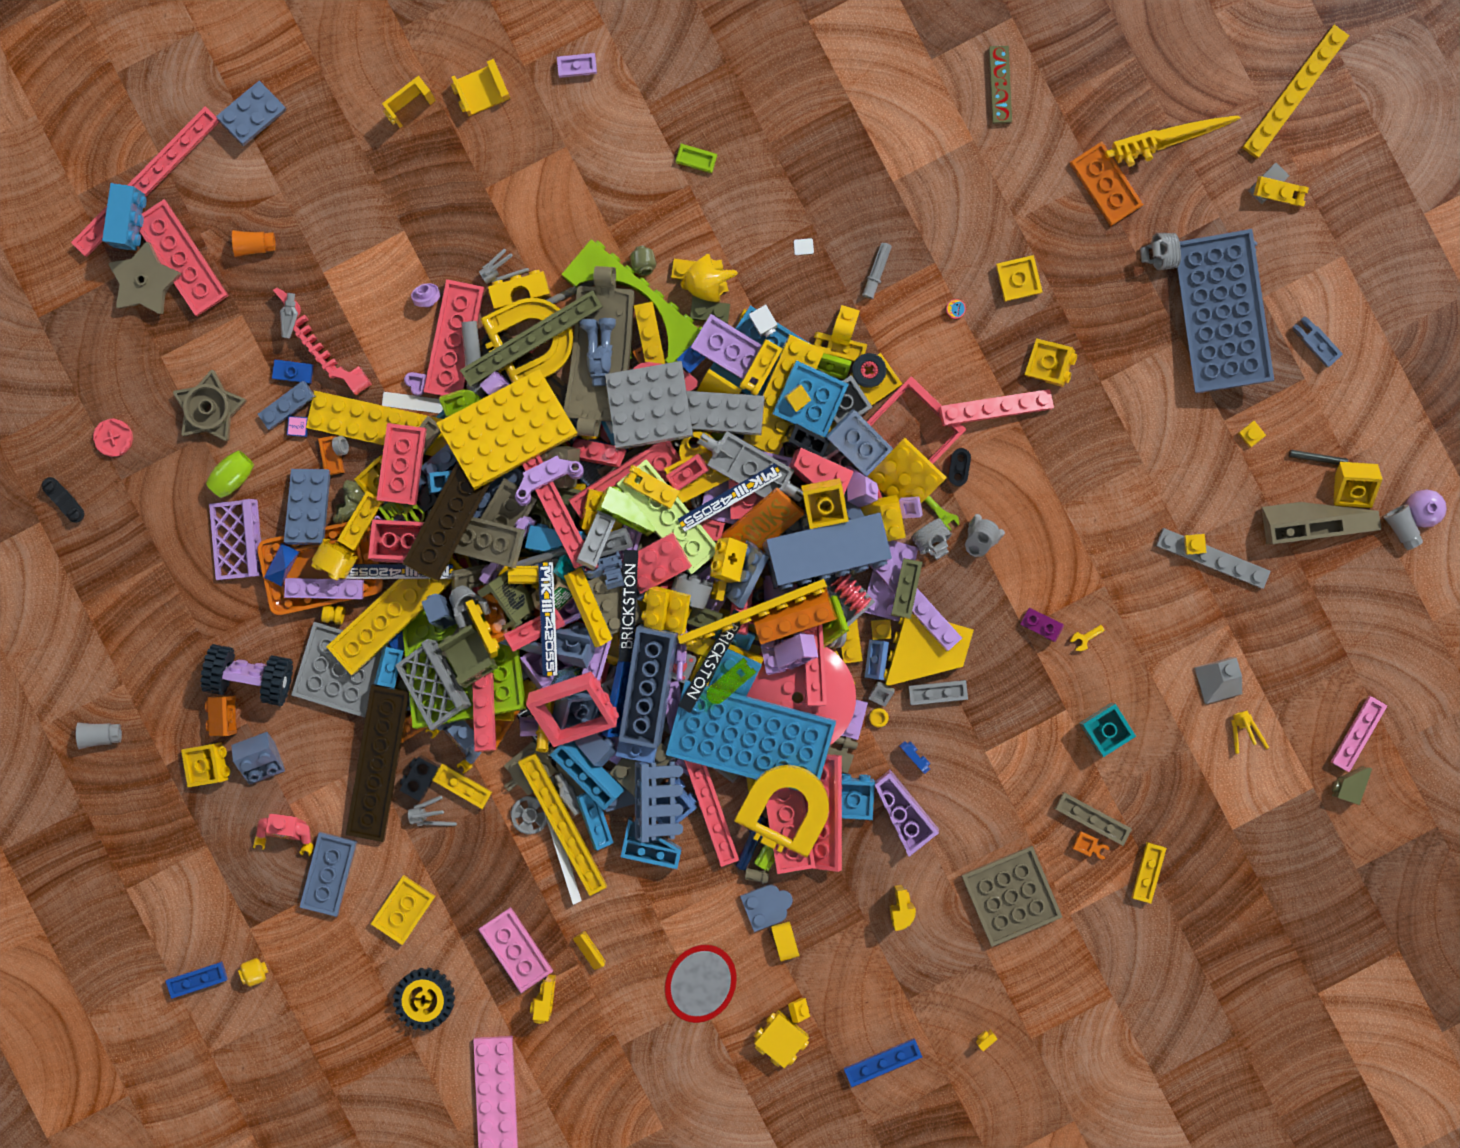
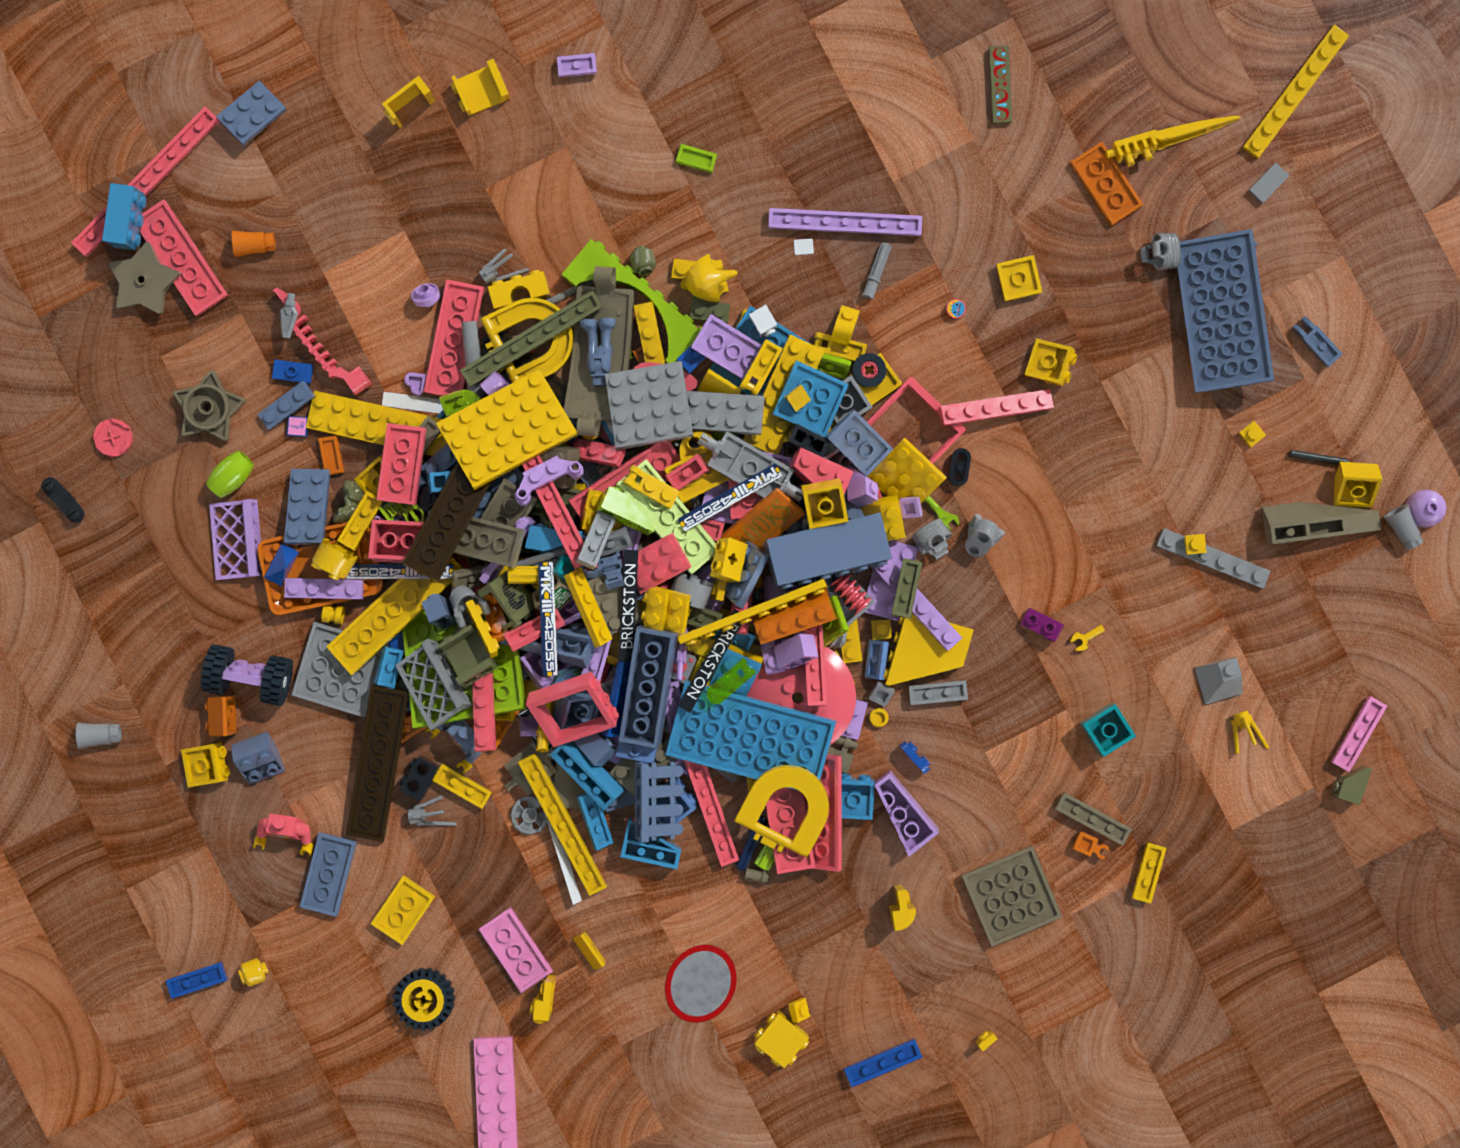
light grey tile [332,436,349,456] -> none
light grey piece [554,773,581,815] -> none
sand blue plate [740,884,793,932] -> none
yellow beam [771,921,799,962] -> none
yellow plate [1253,176,1309,207] -> none
none -> lavender plate [768,208,922,236]

